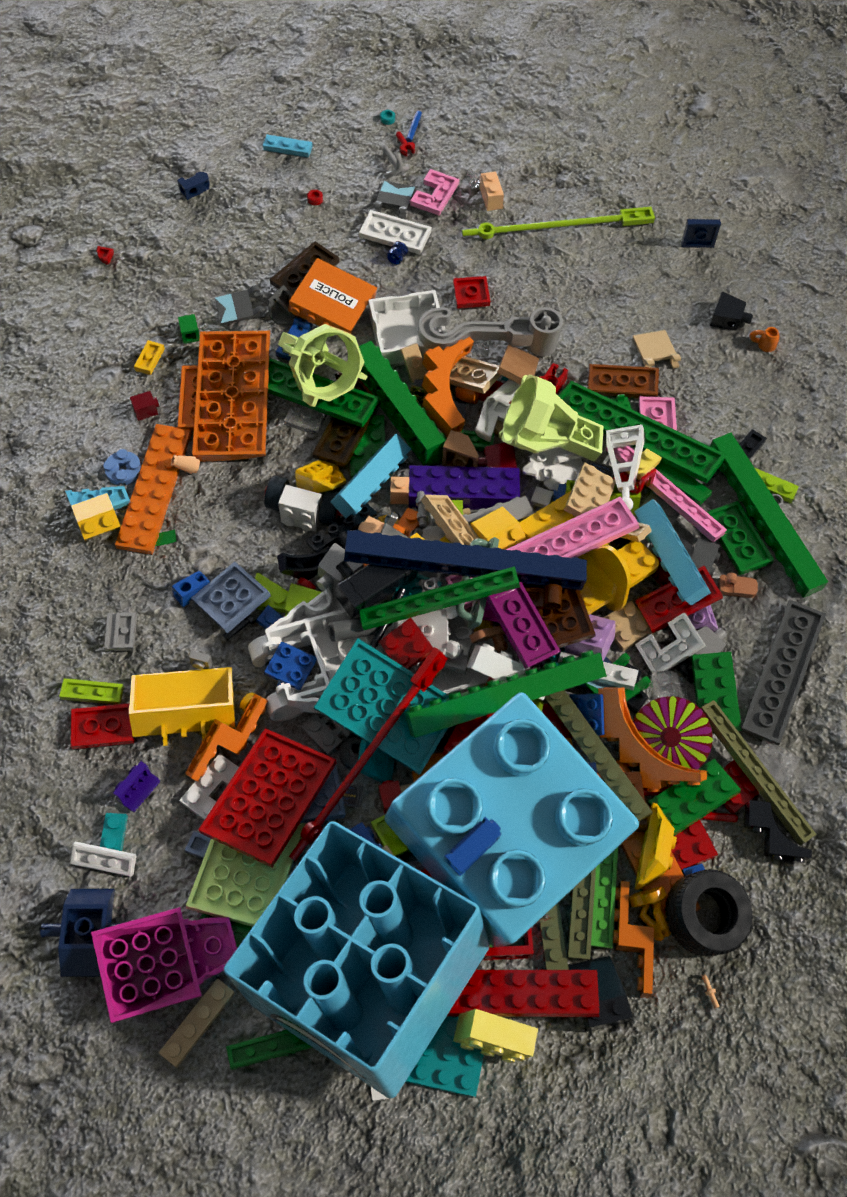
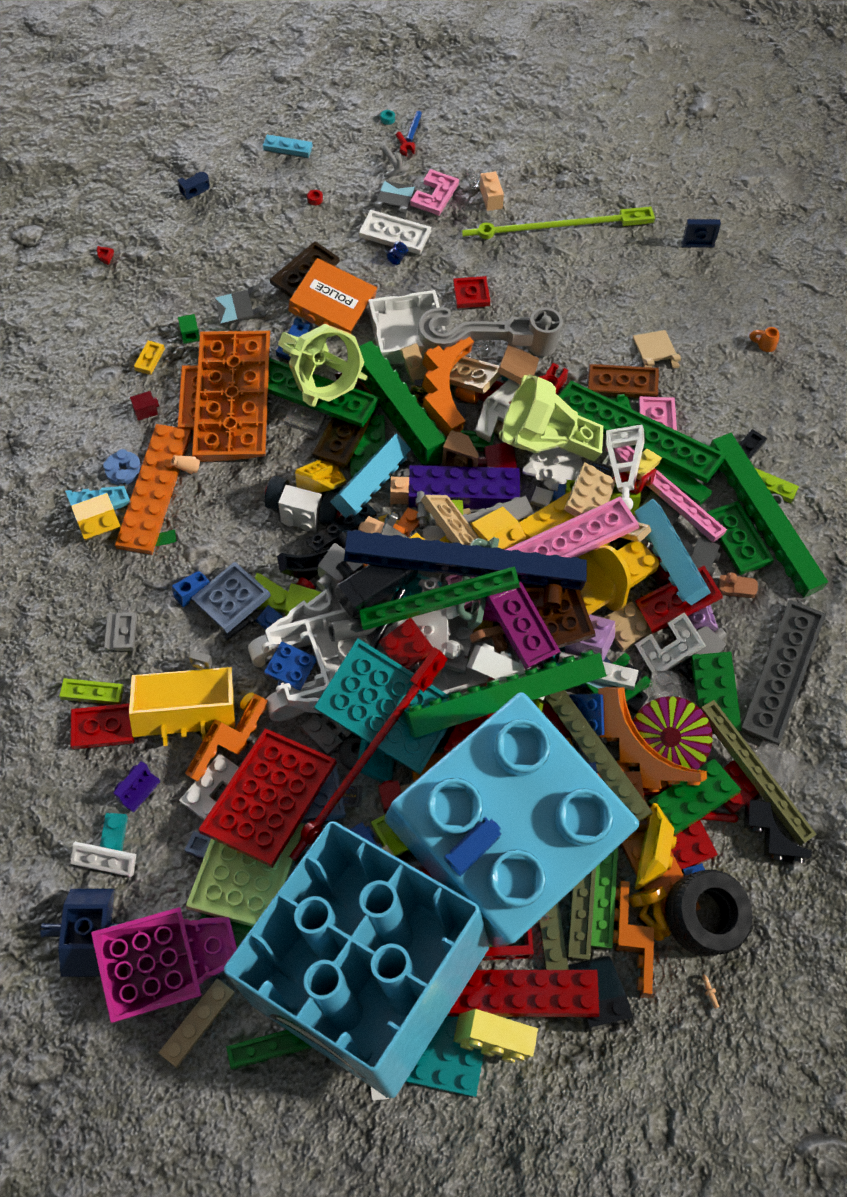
dark grey slope [268,285,300,326] -> none
black torso [710,292,753,330] -> none

